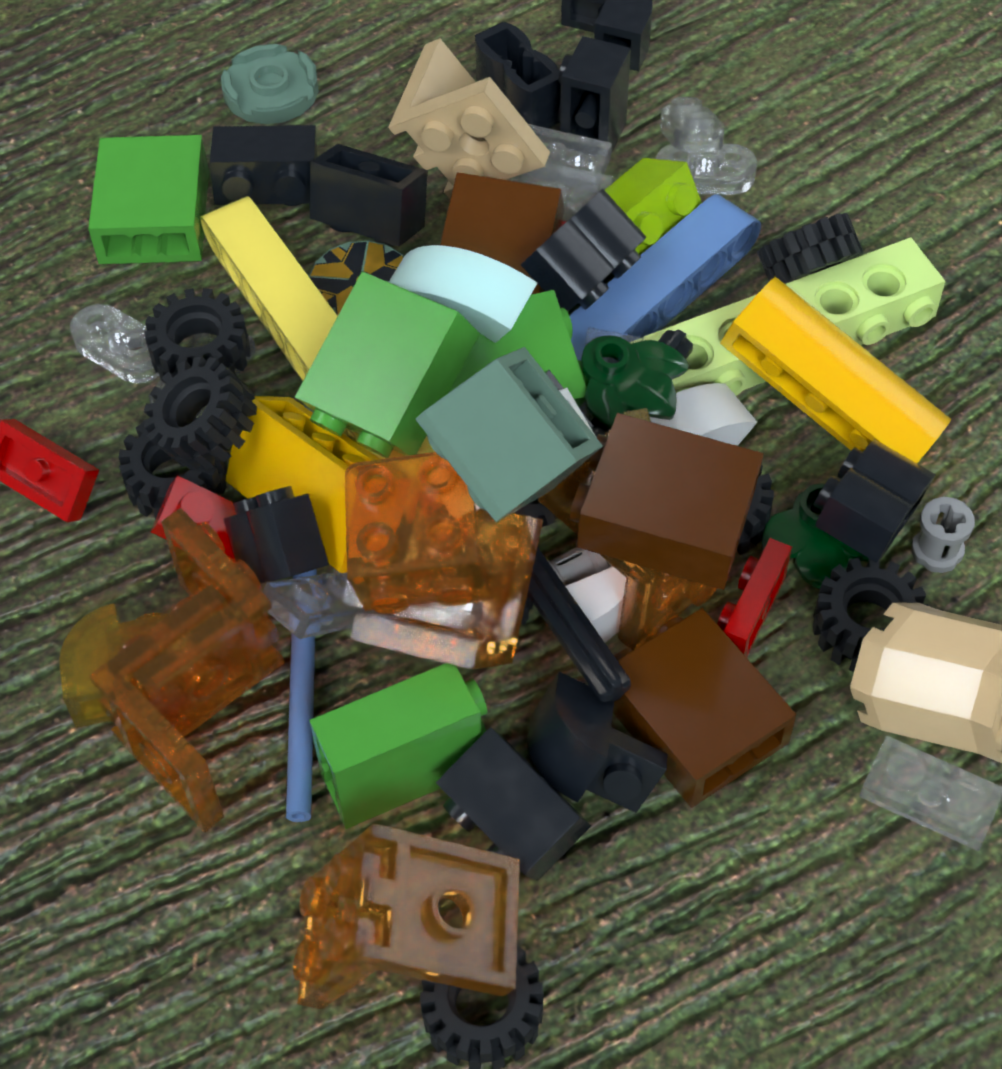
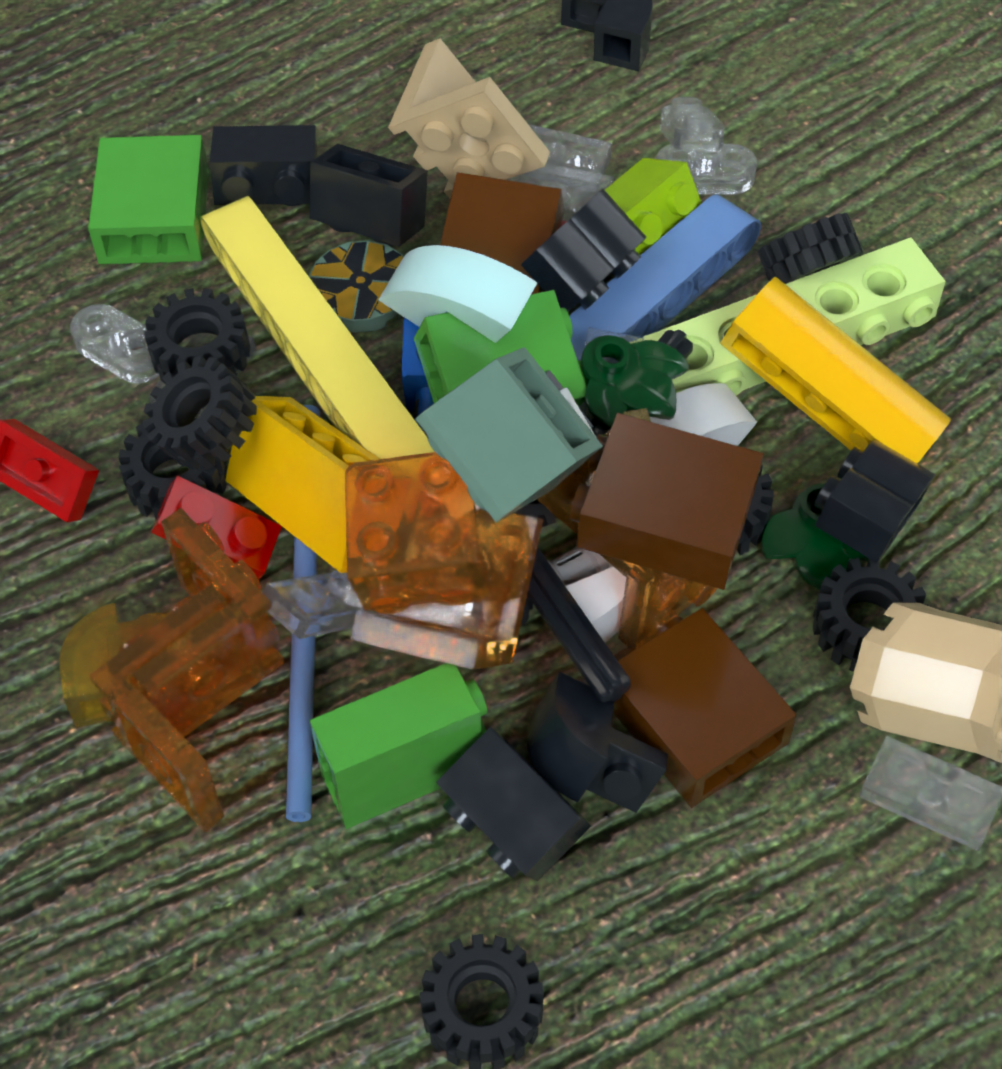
sand green tile [221,44,319,124] -> none
black brick [223,486,330,588] -> none
clear orange bracket [293,823,520,1009] -> none
bright green brick [295,271,480,459] -> none
black brick [475,21,561,135] -> none
black brick [558,36,631,163] -> none
red plate [717,538,792,658] -> none
light grey bush [911,497,975,573] -> none

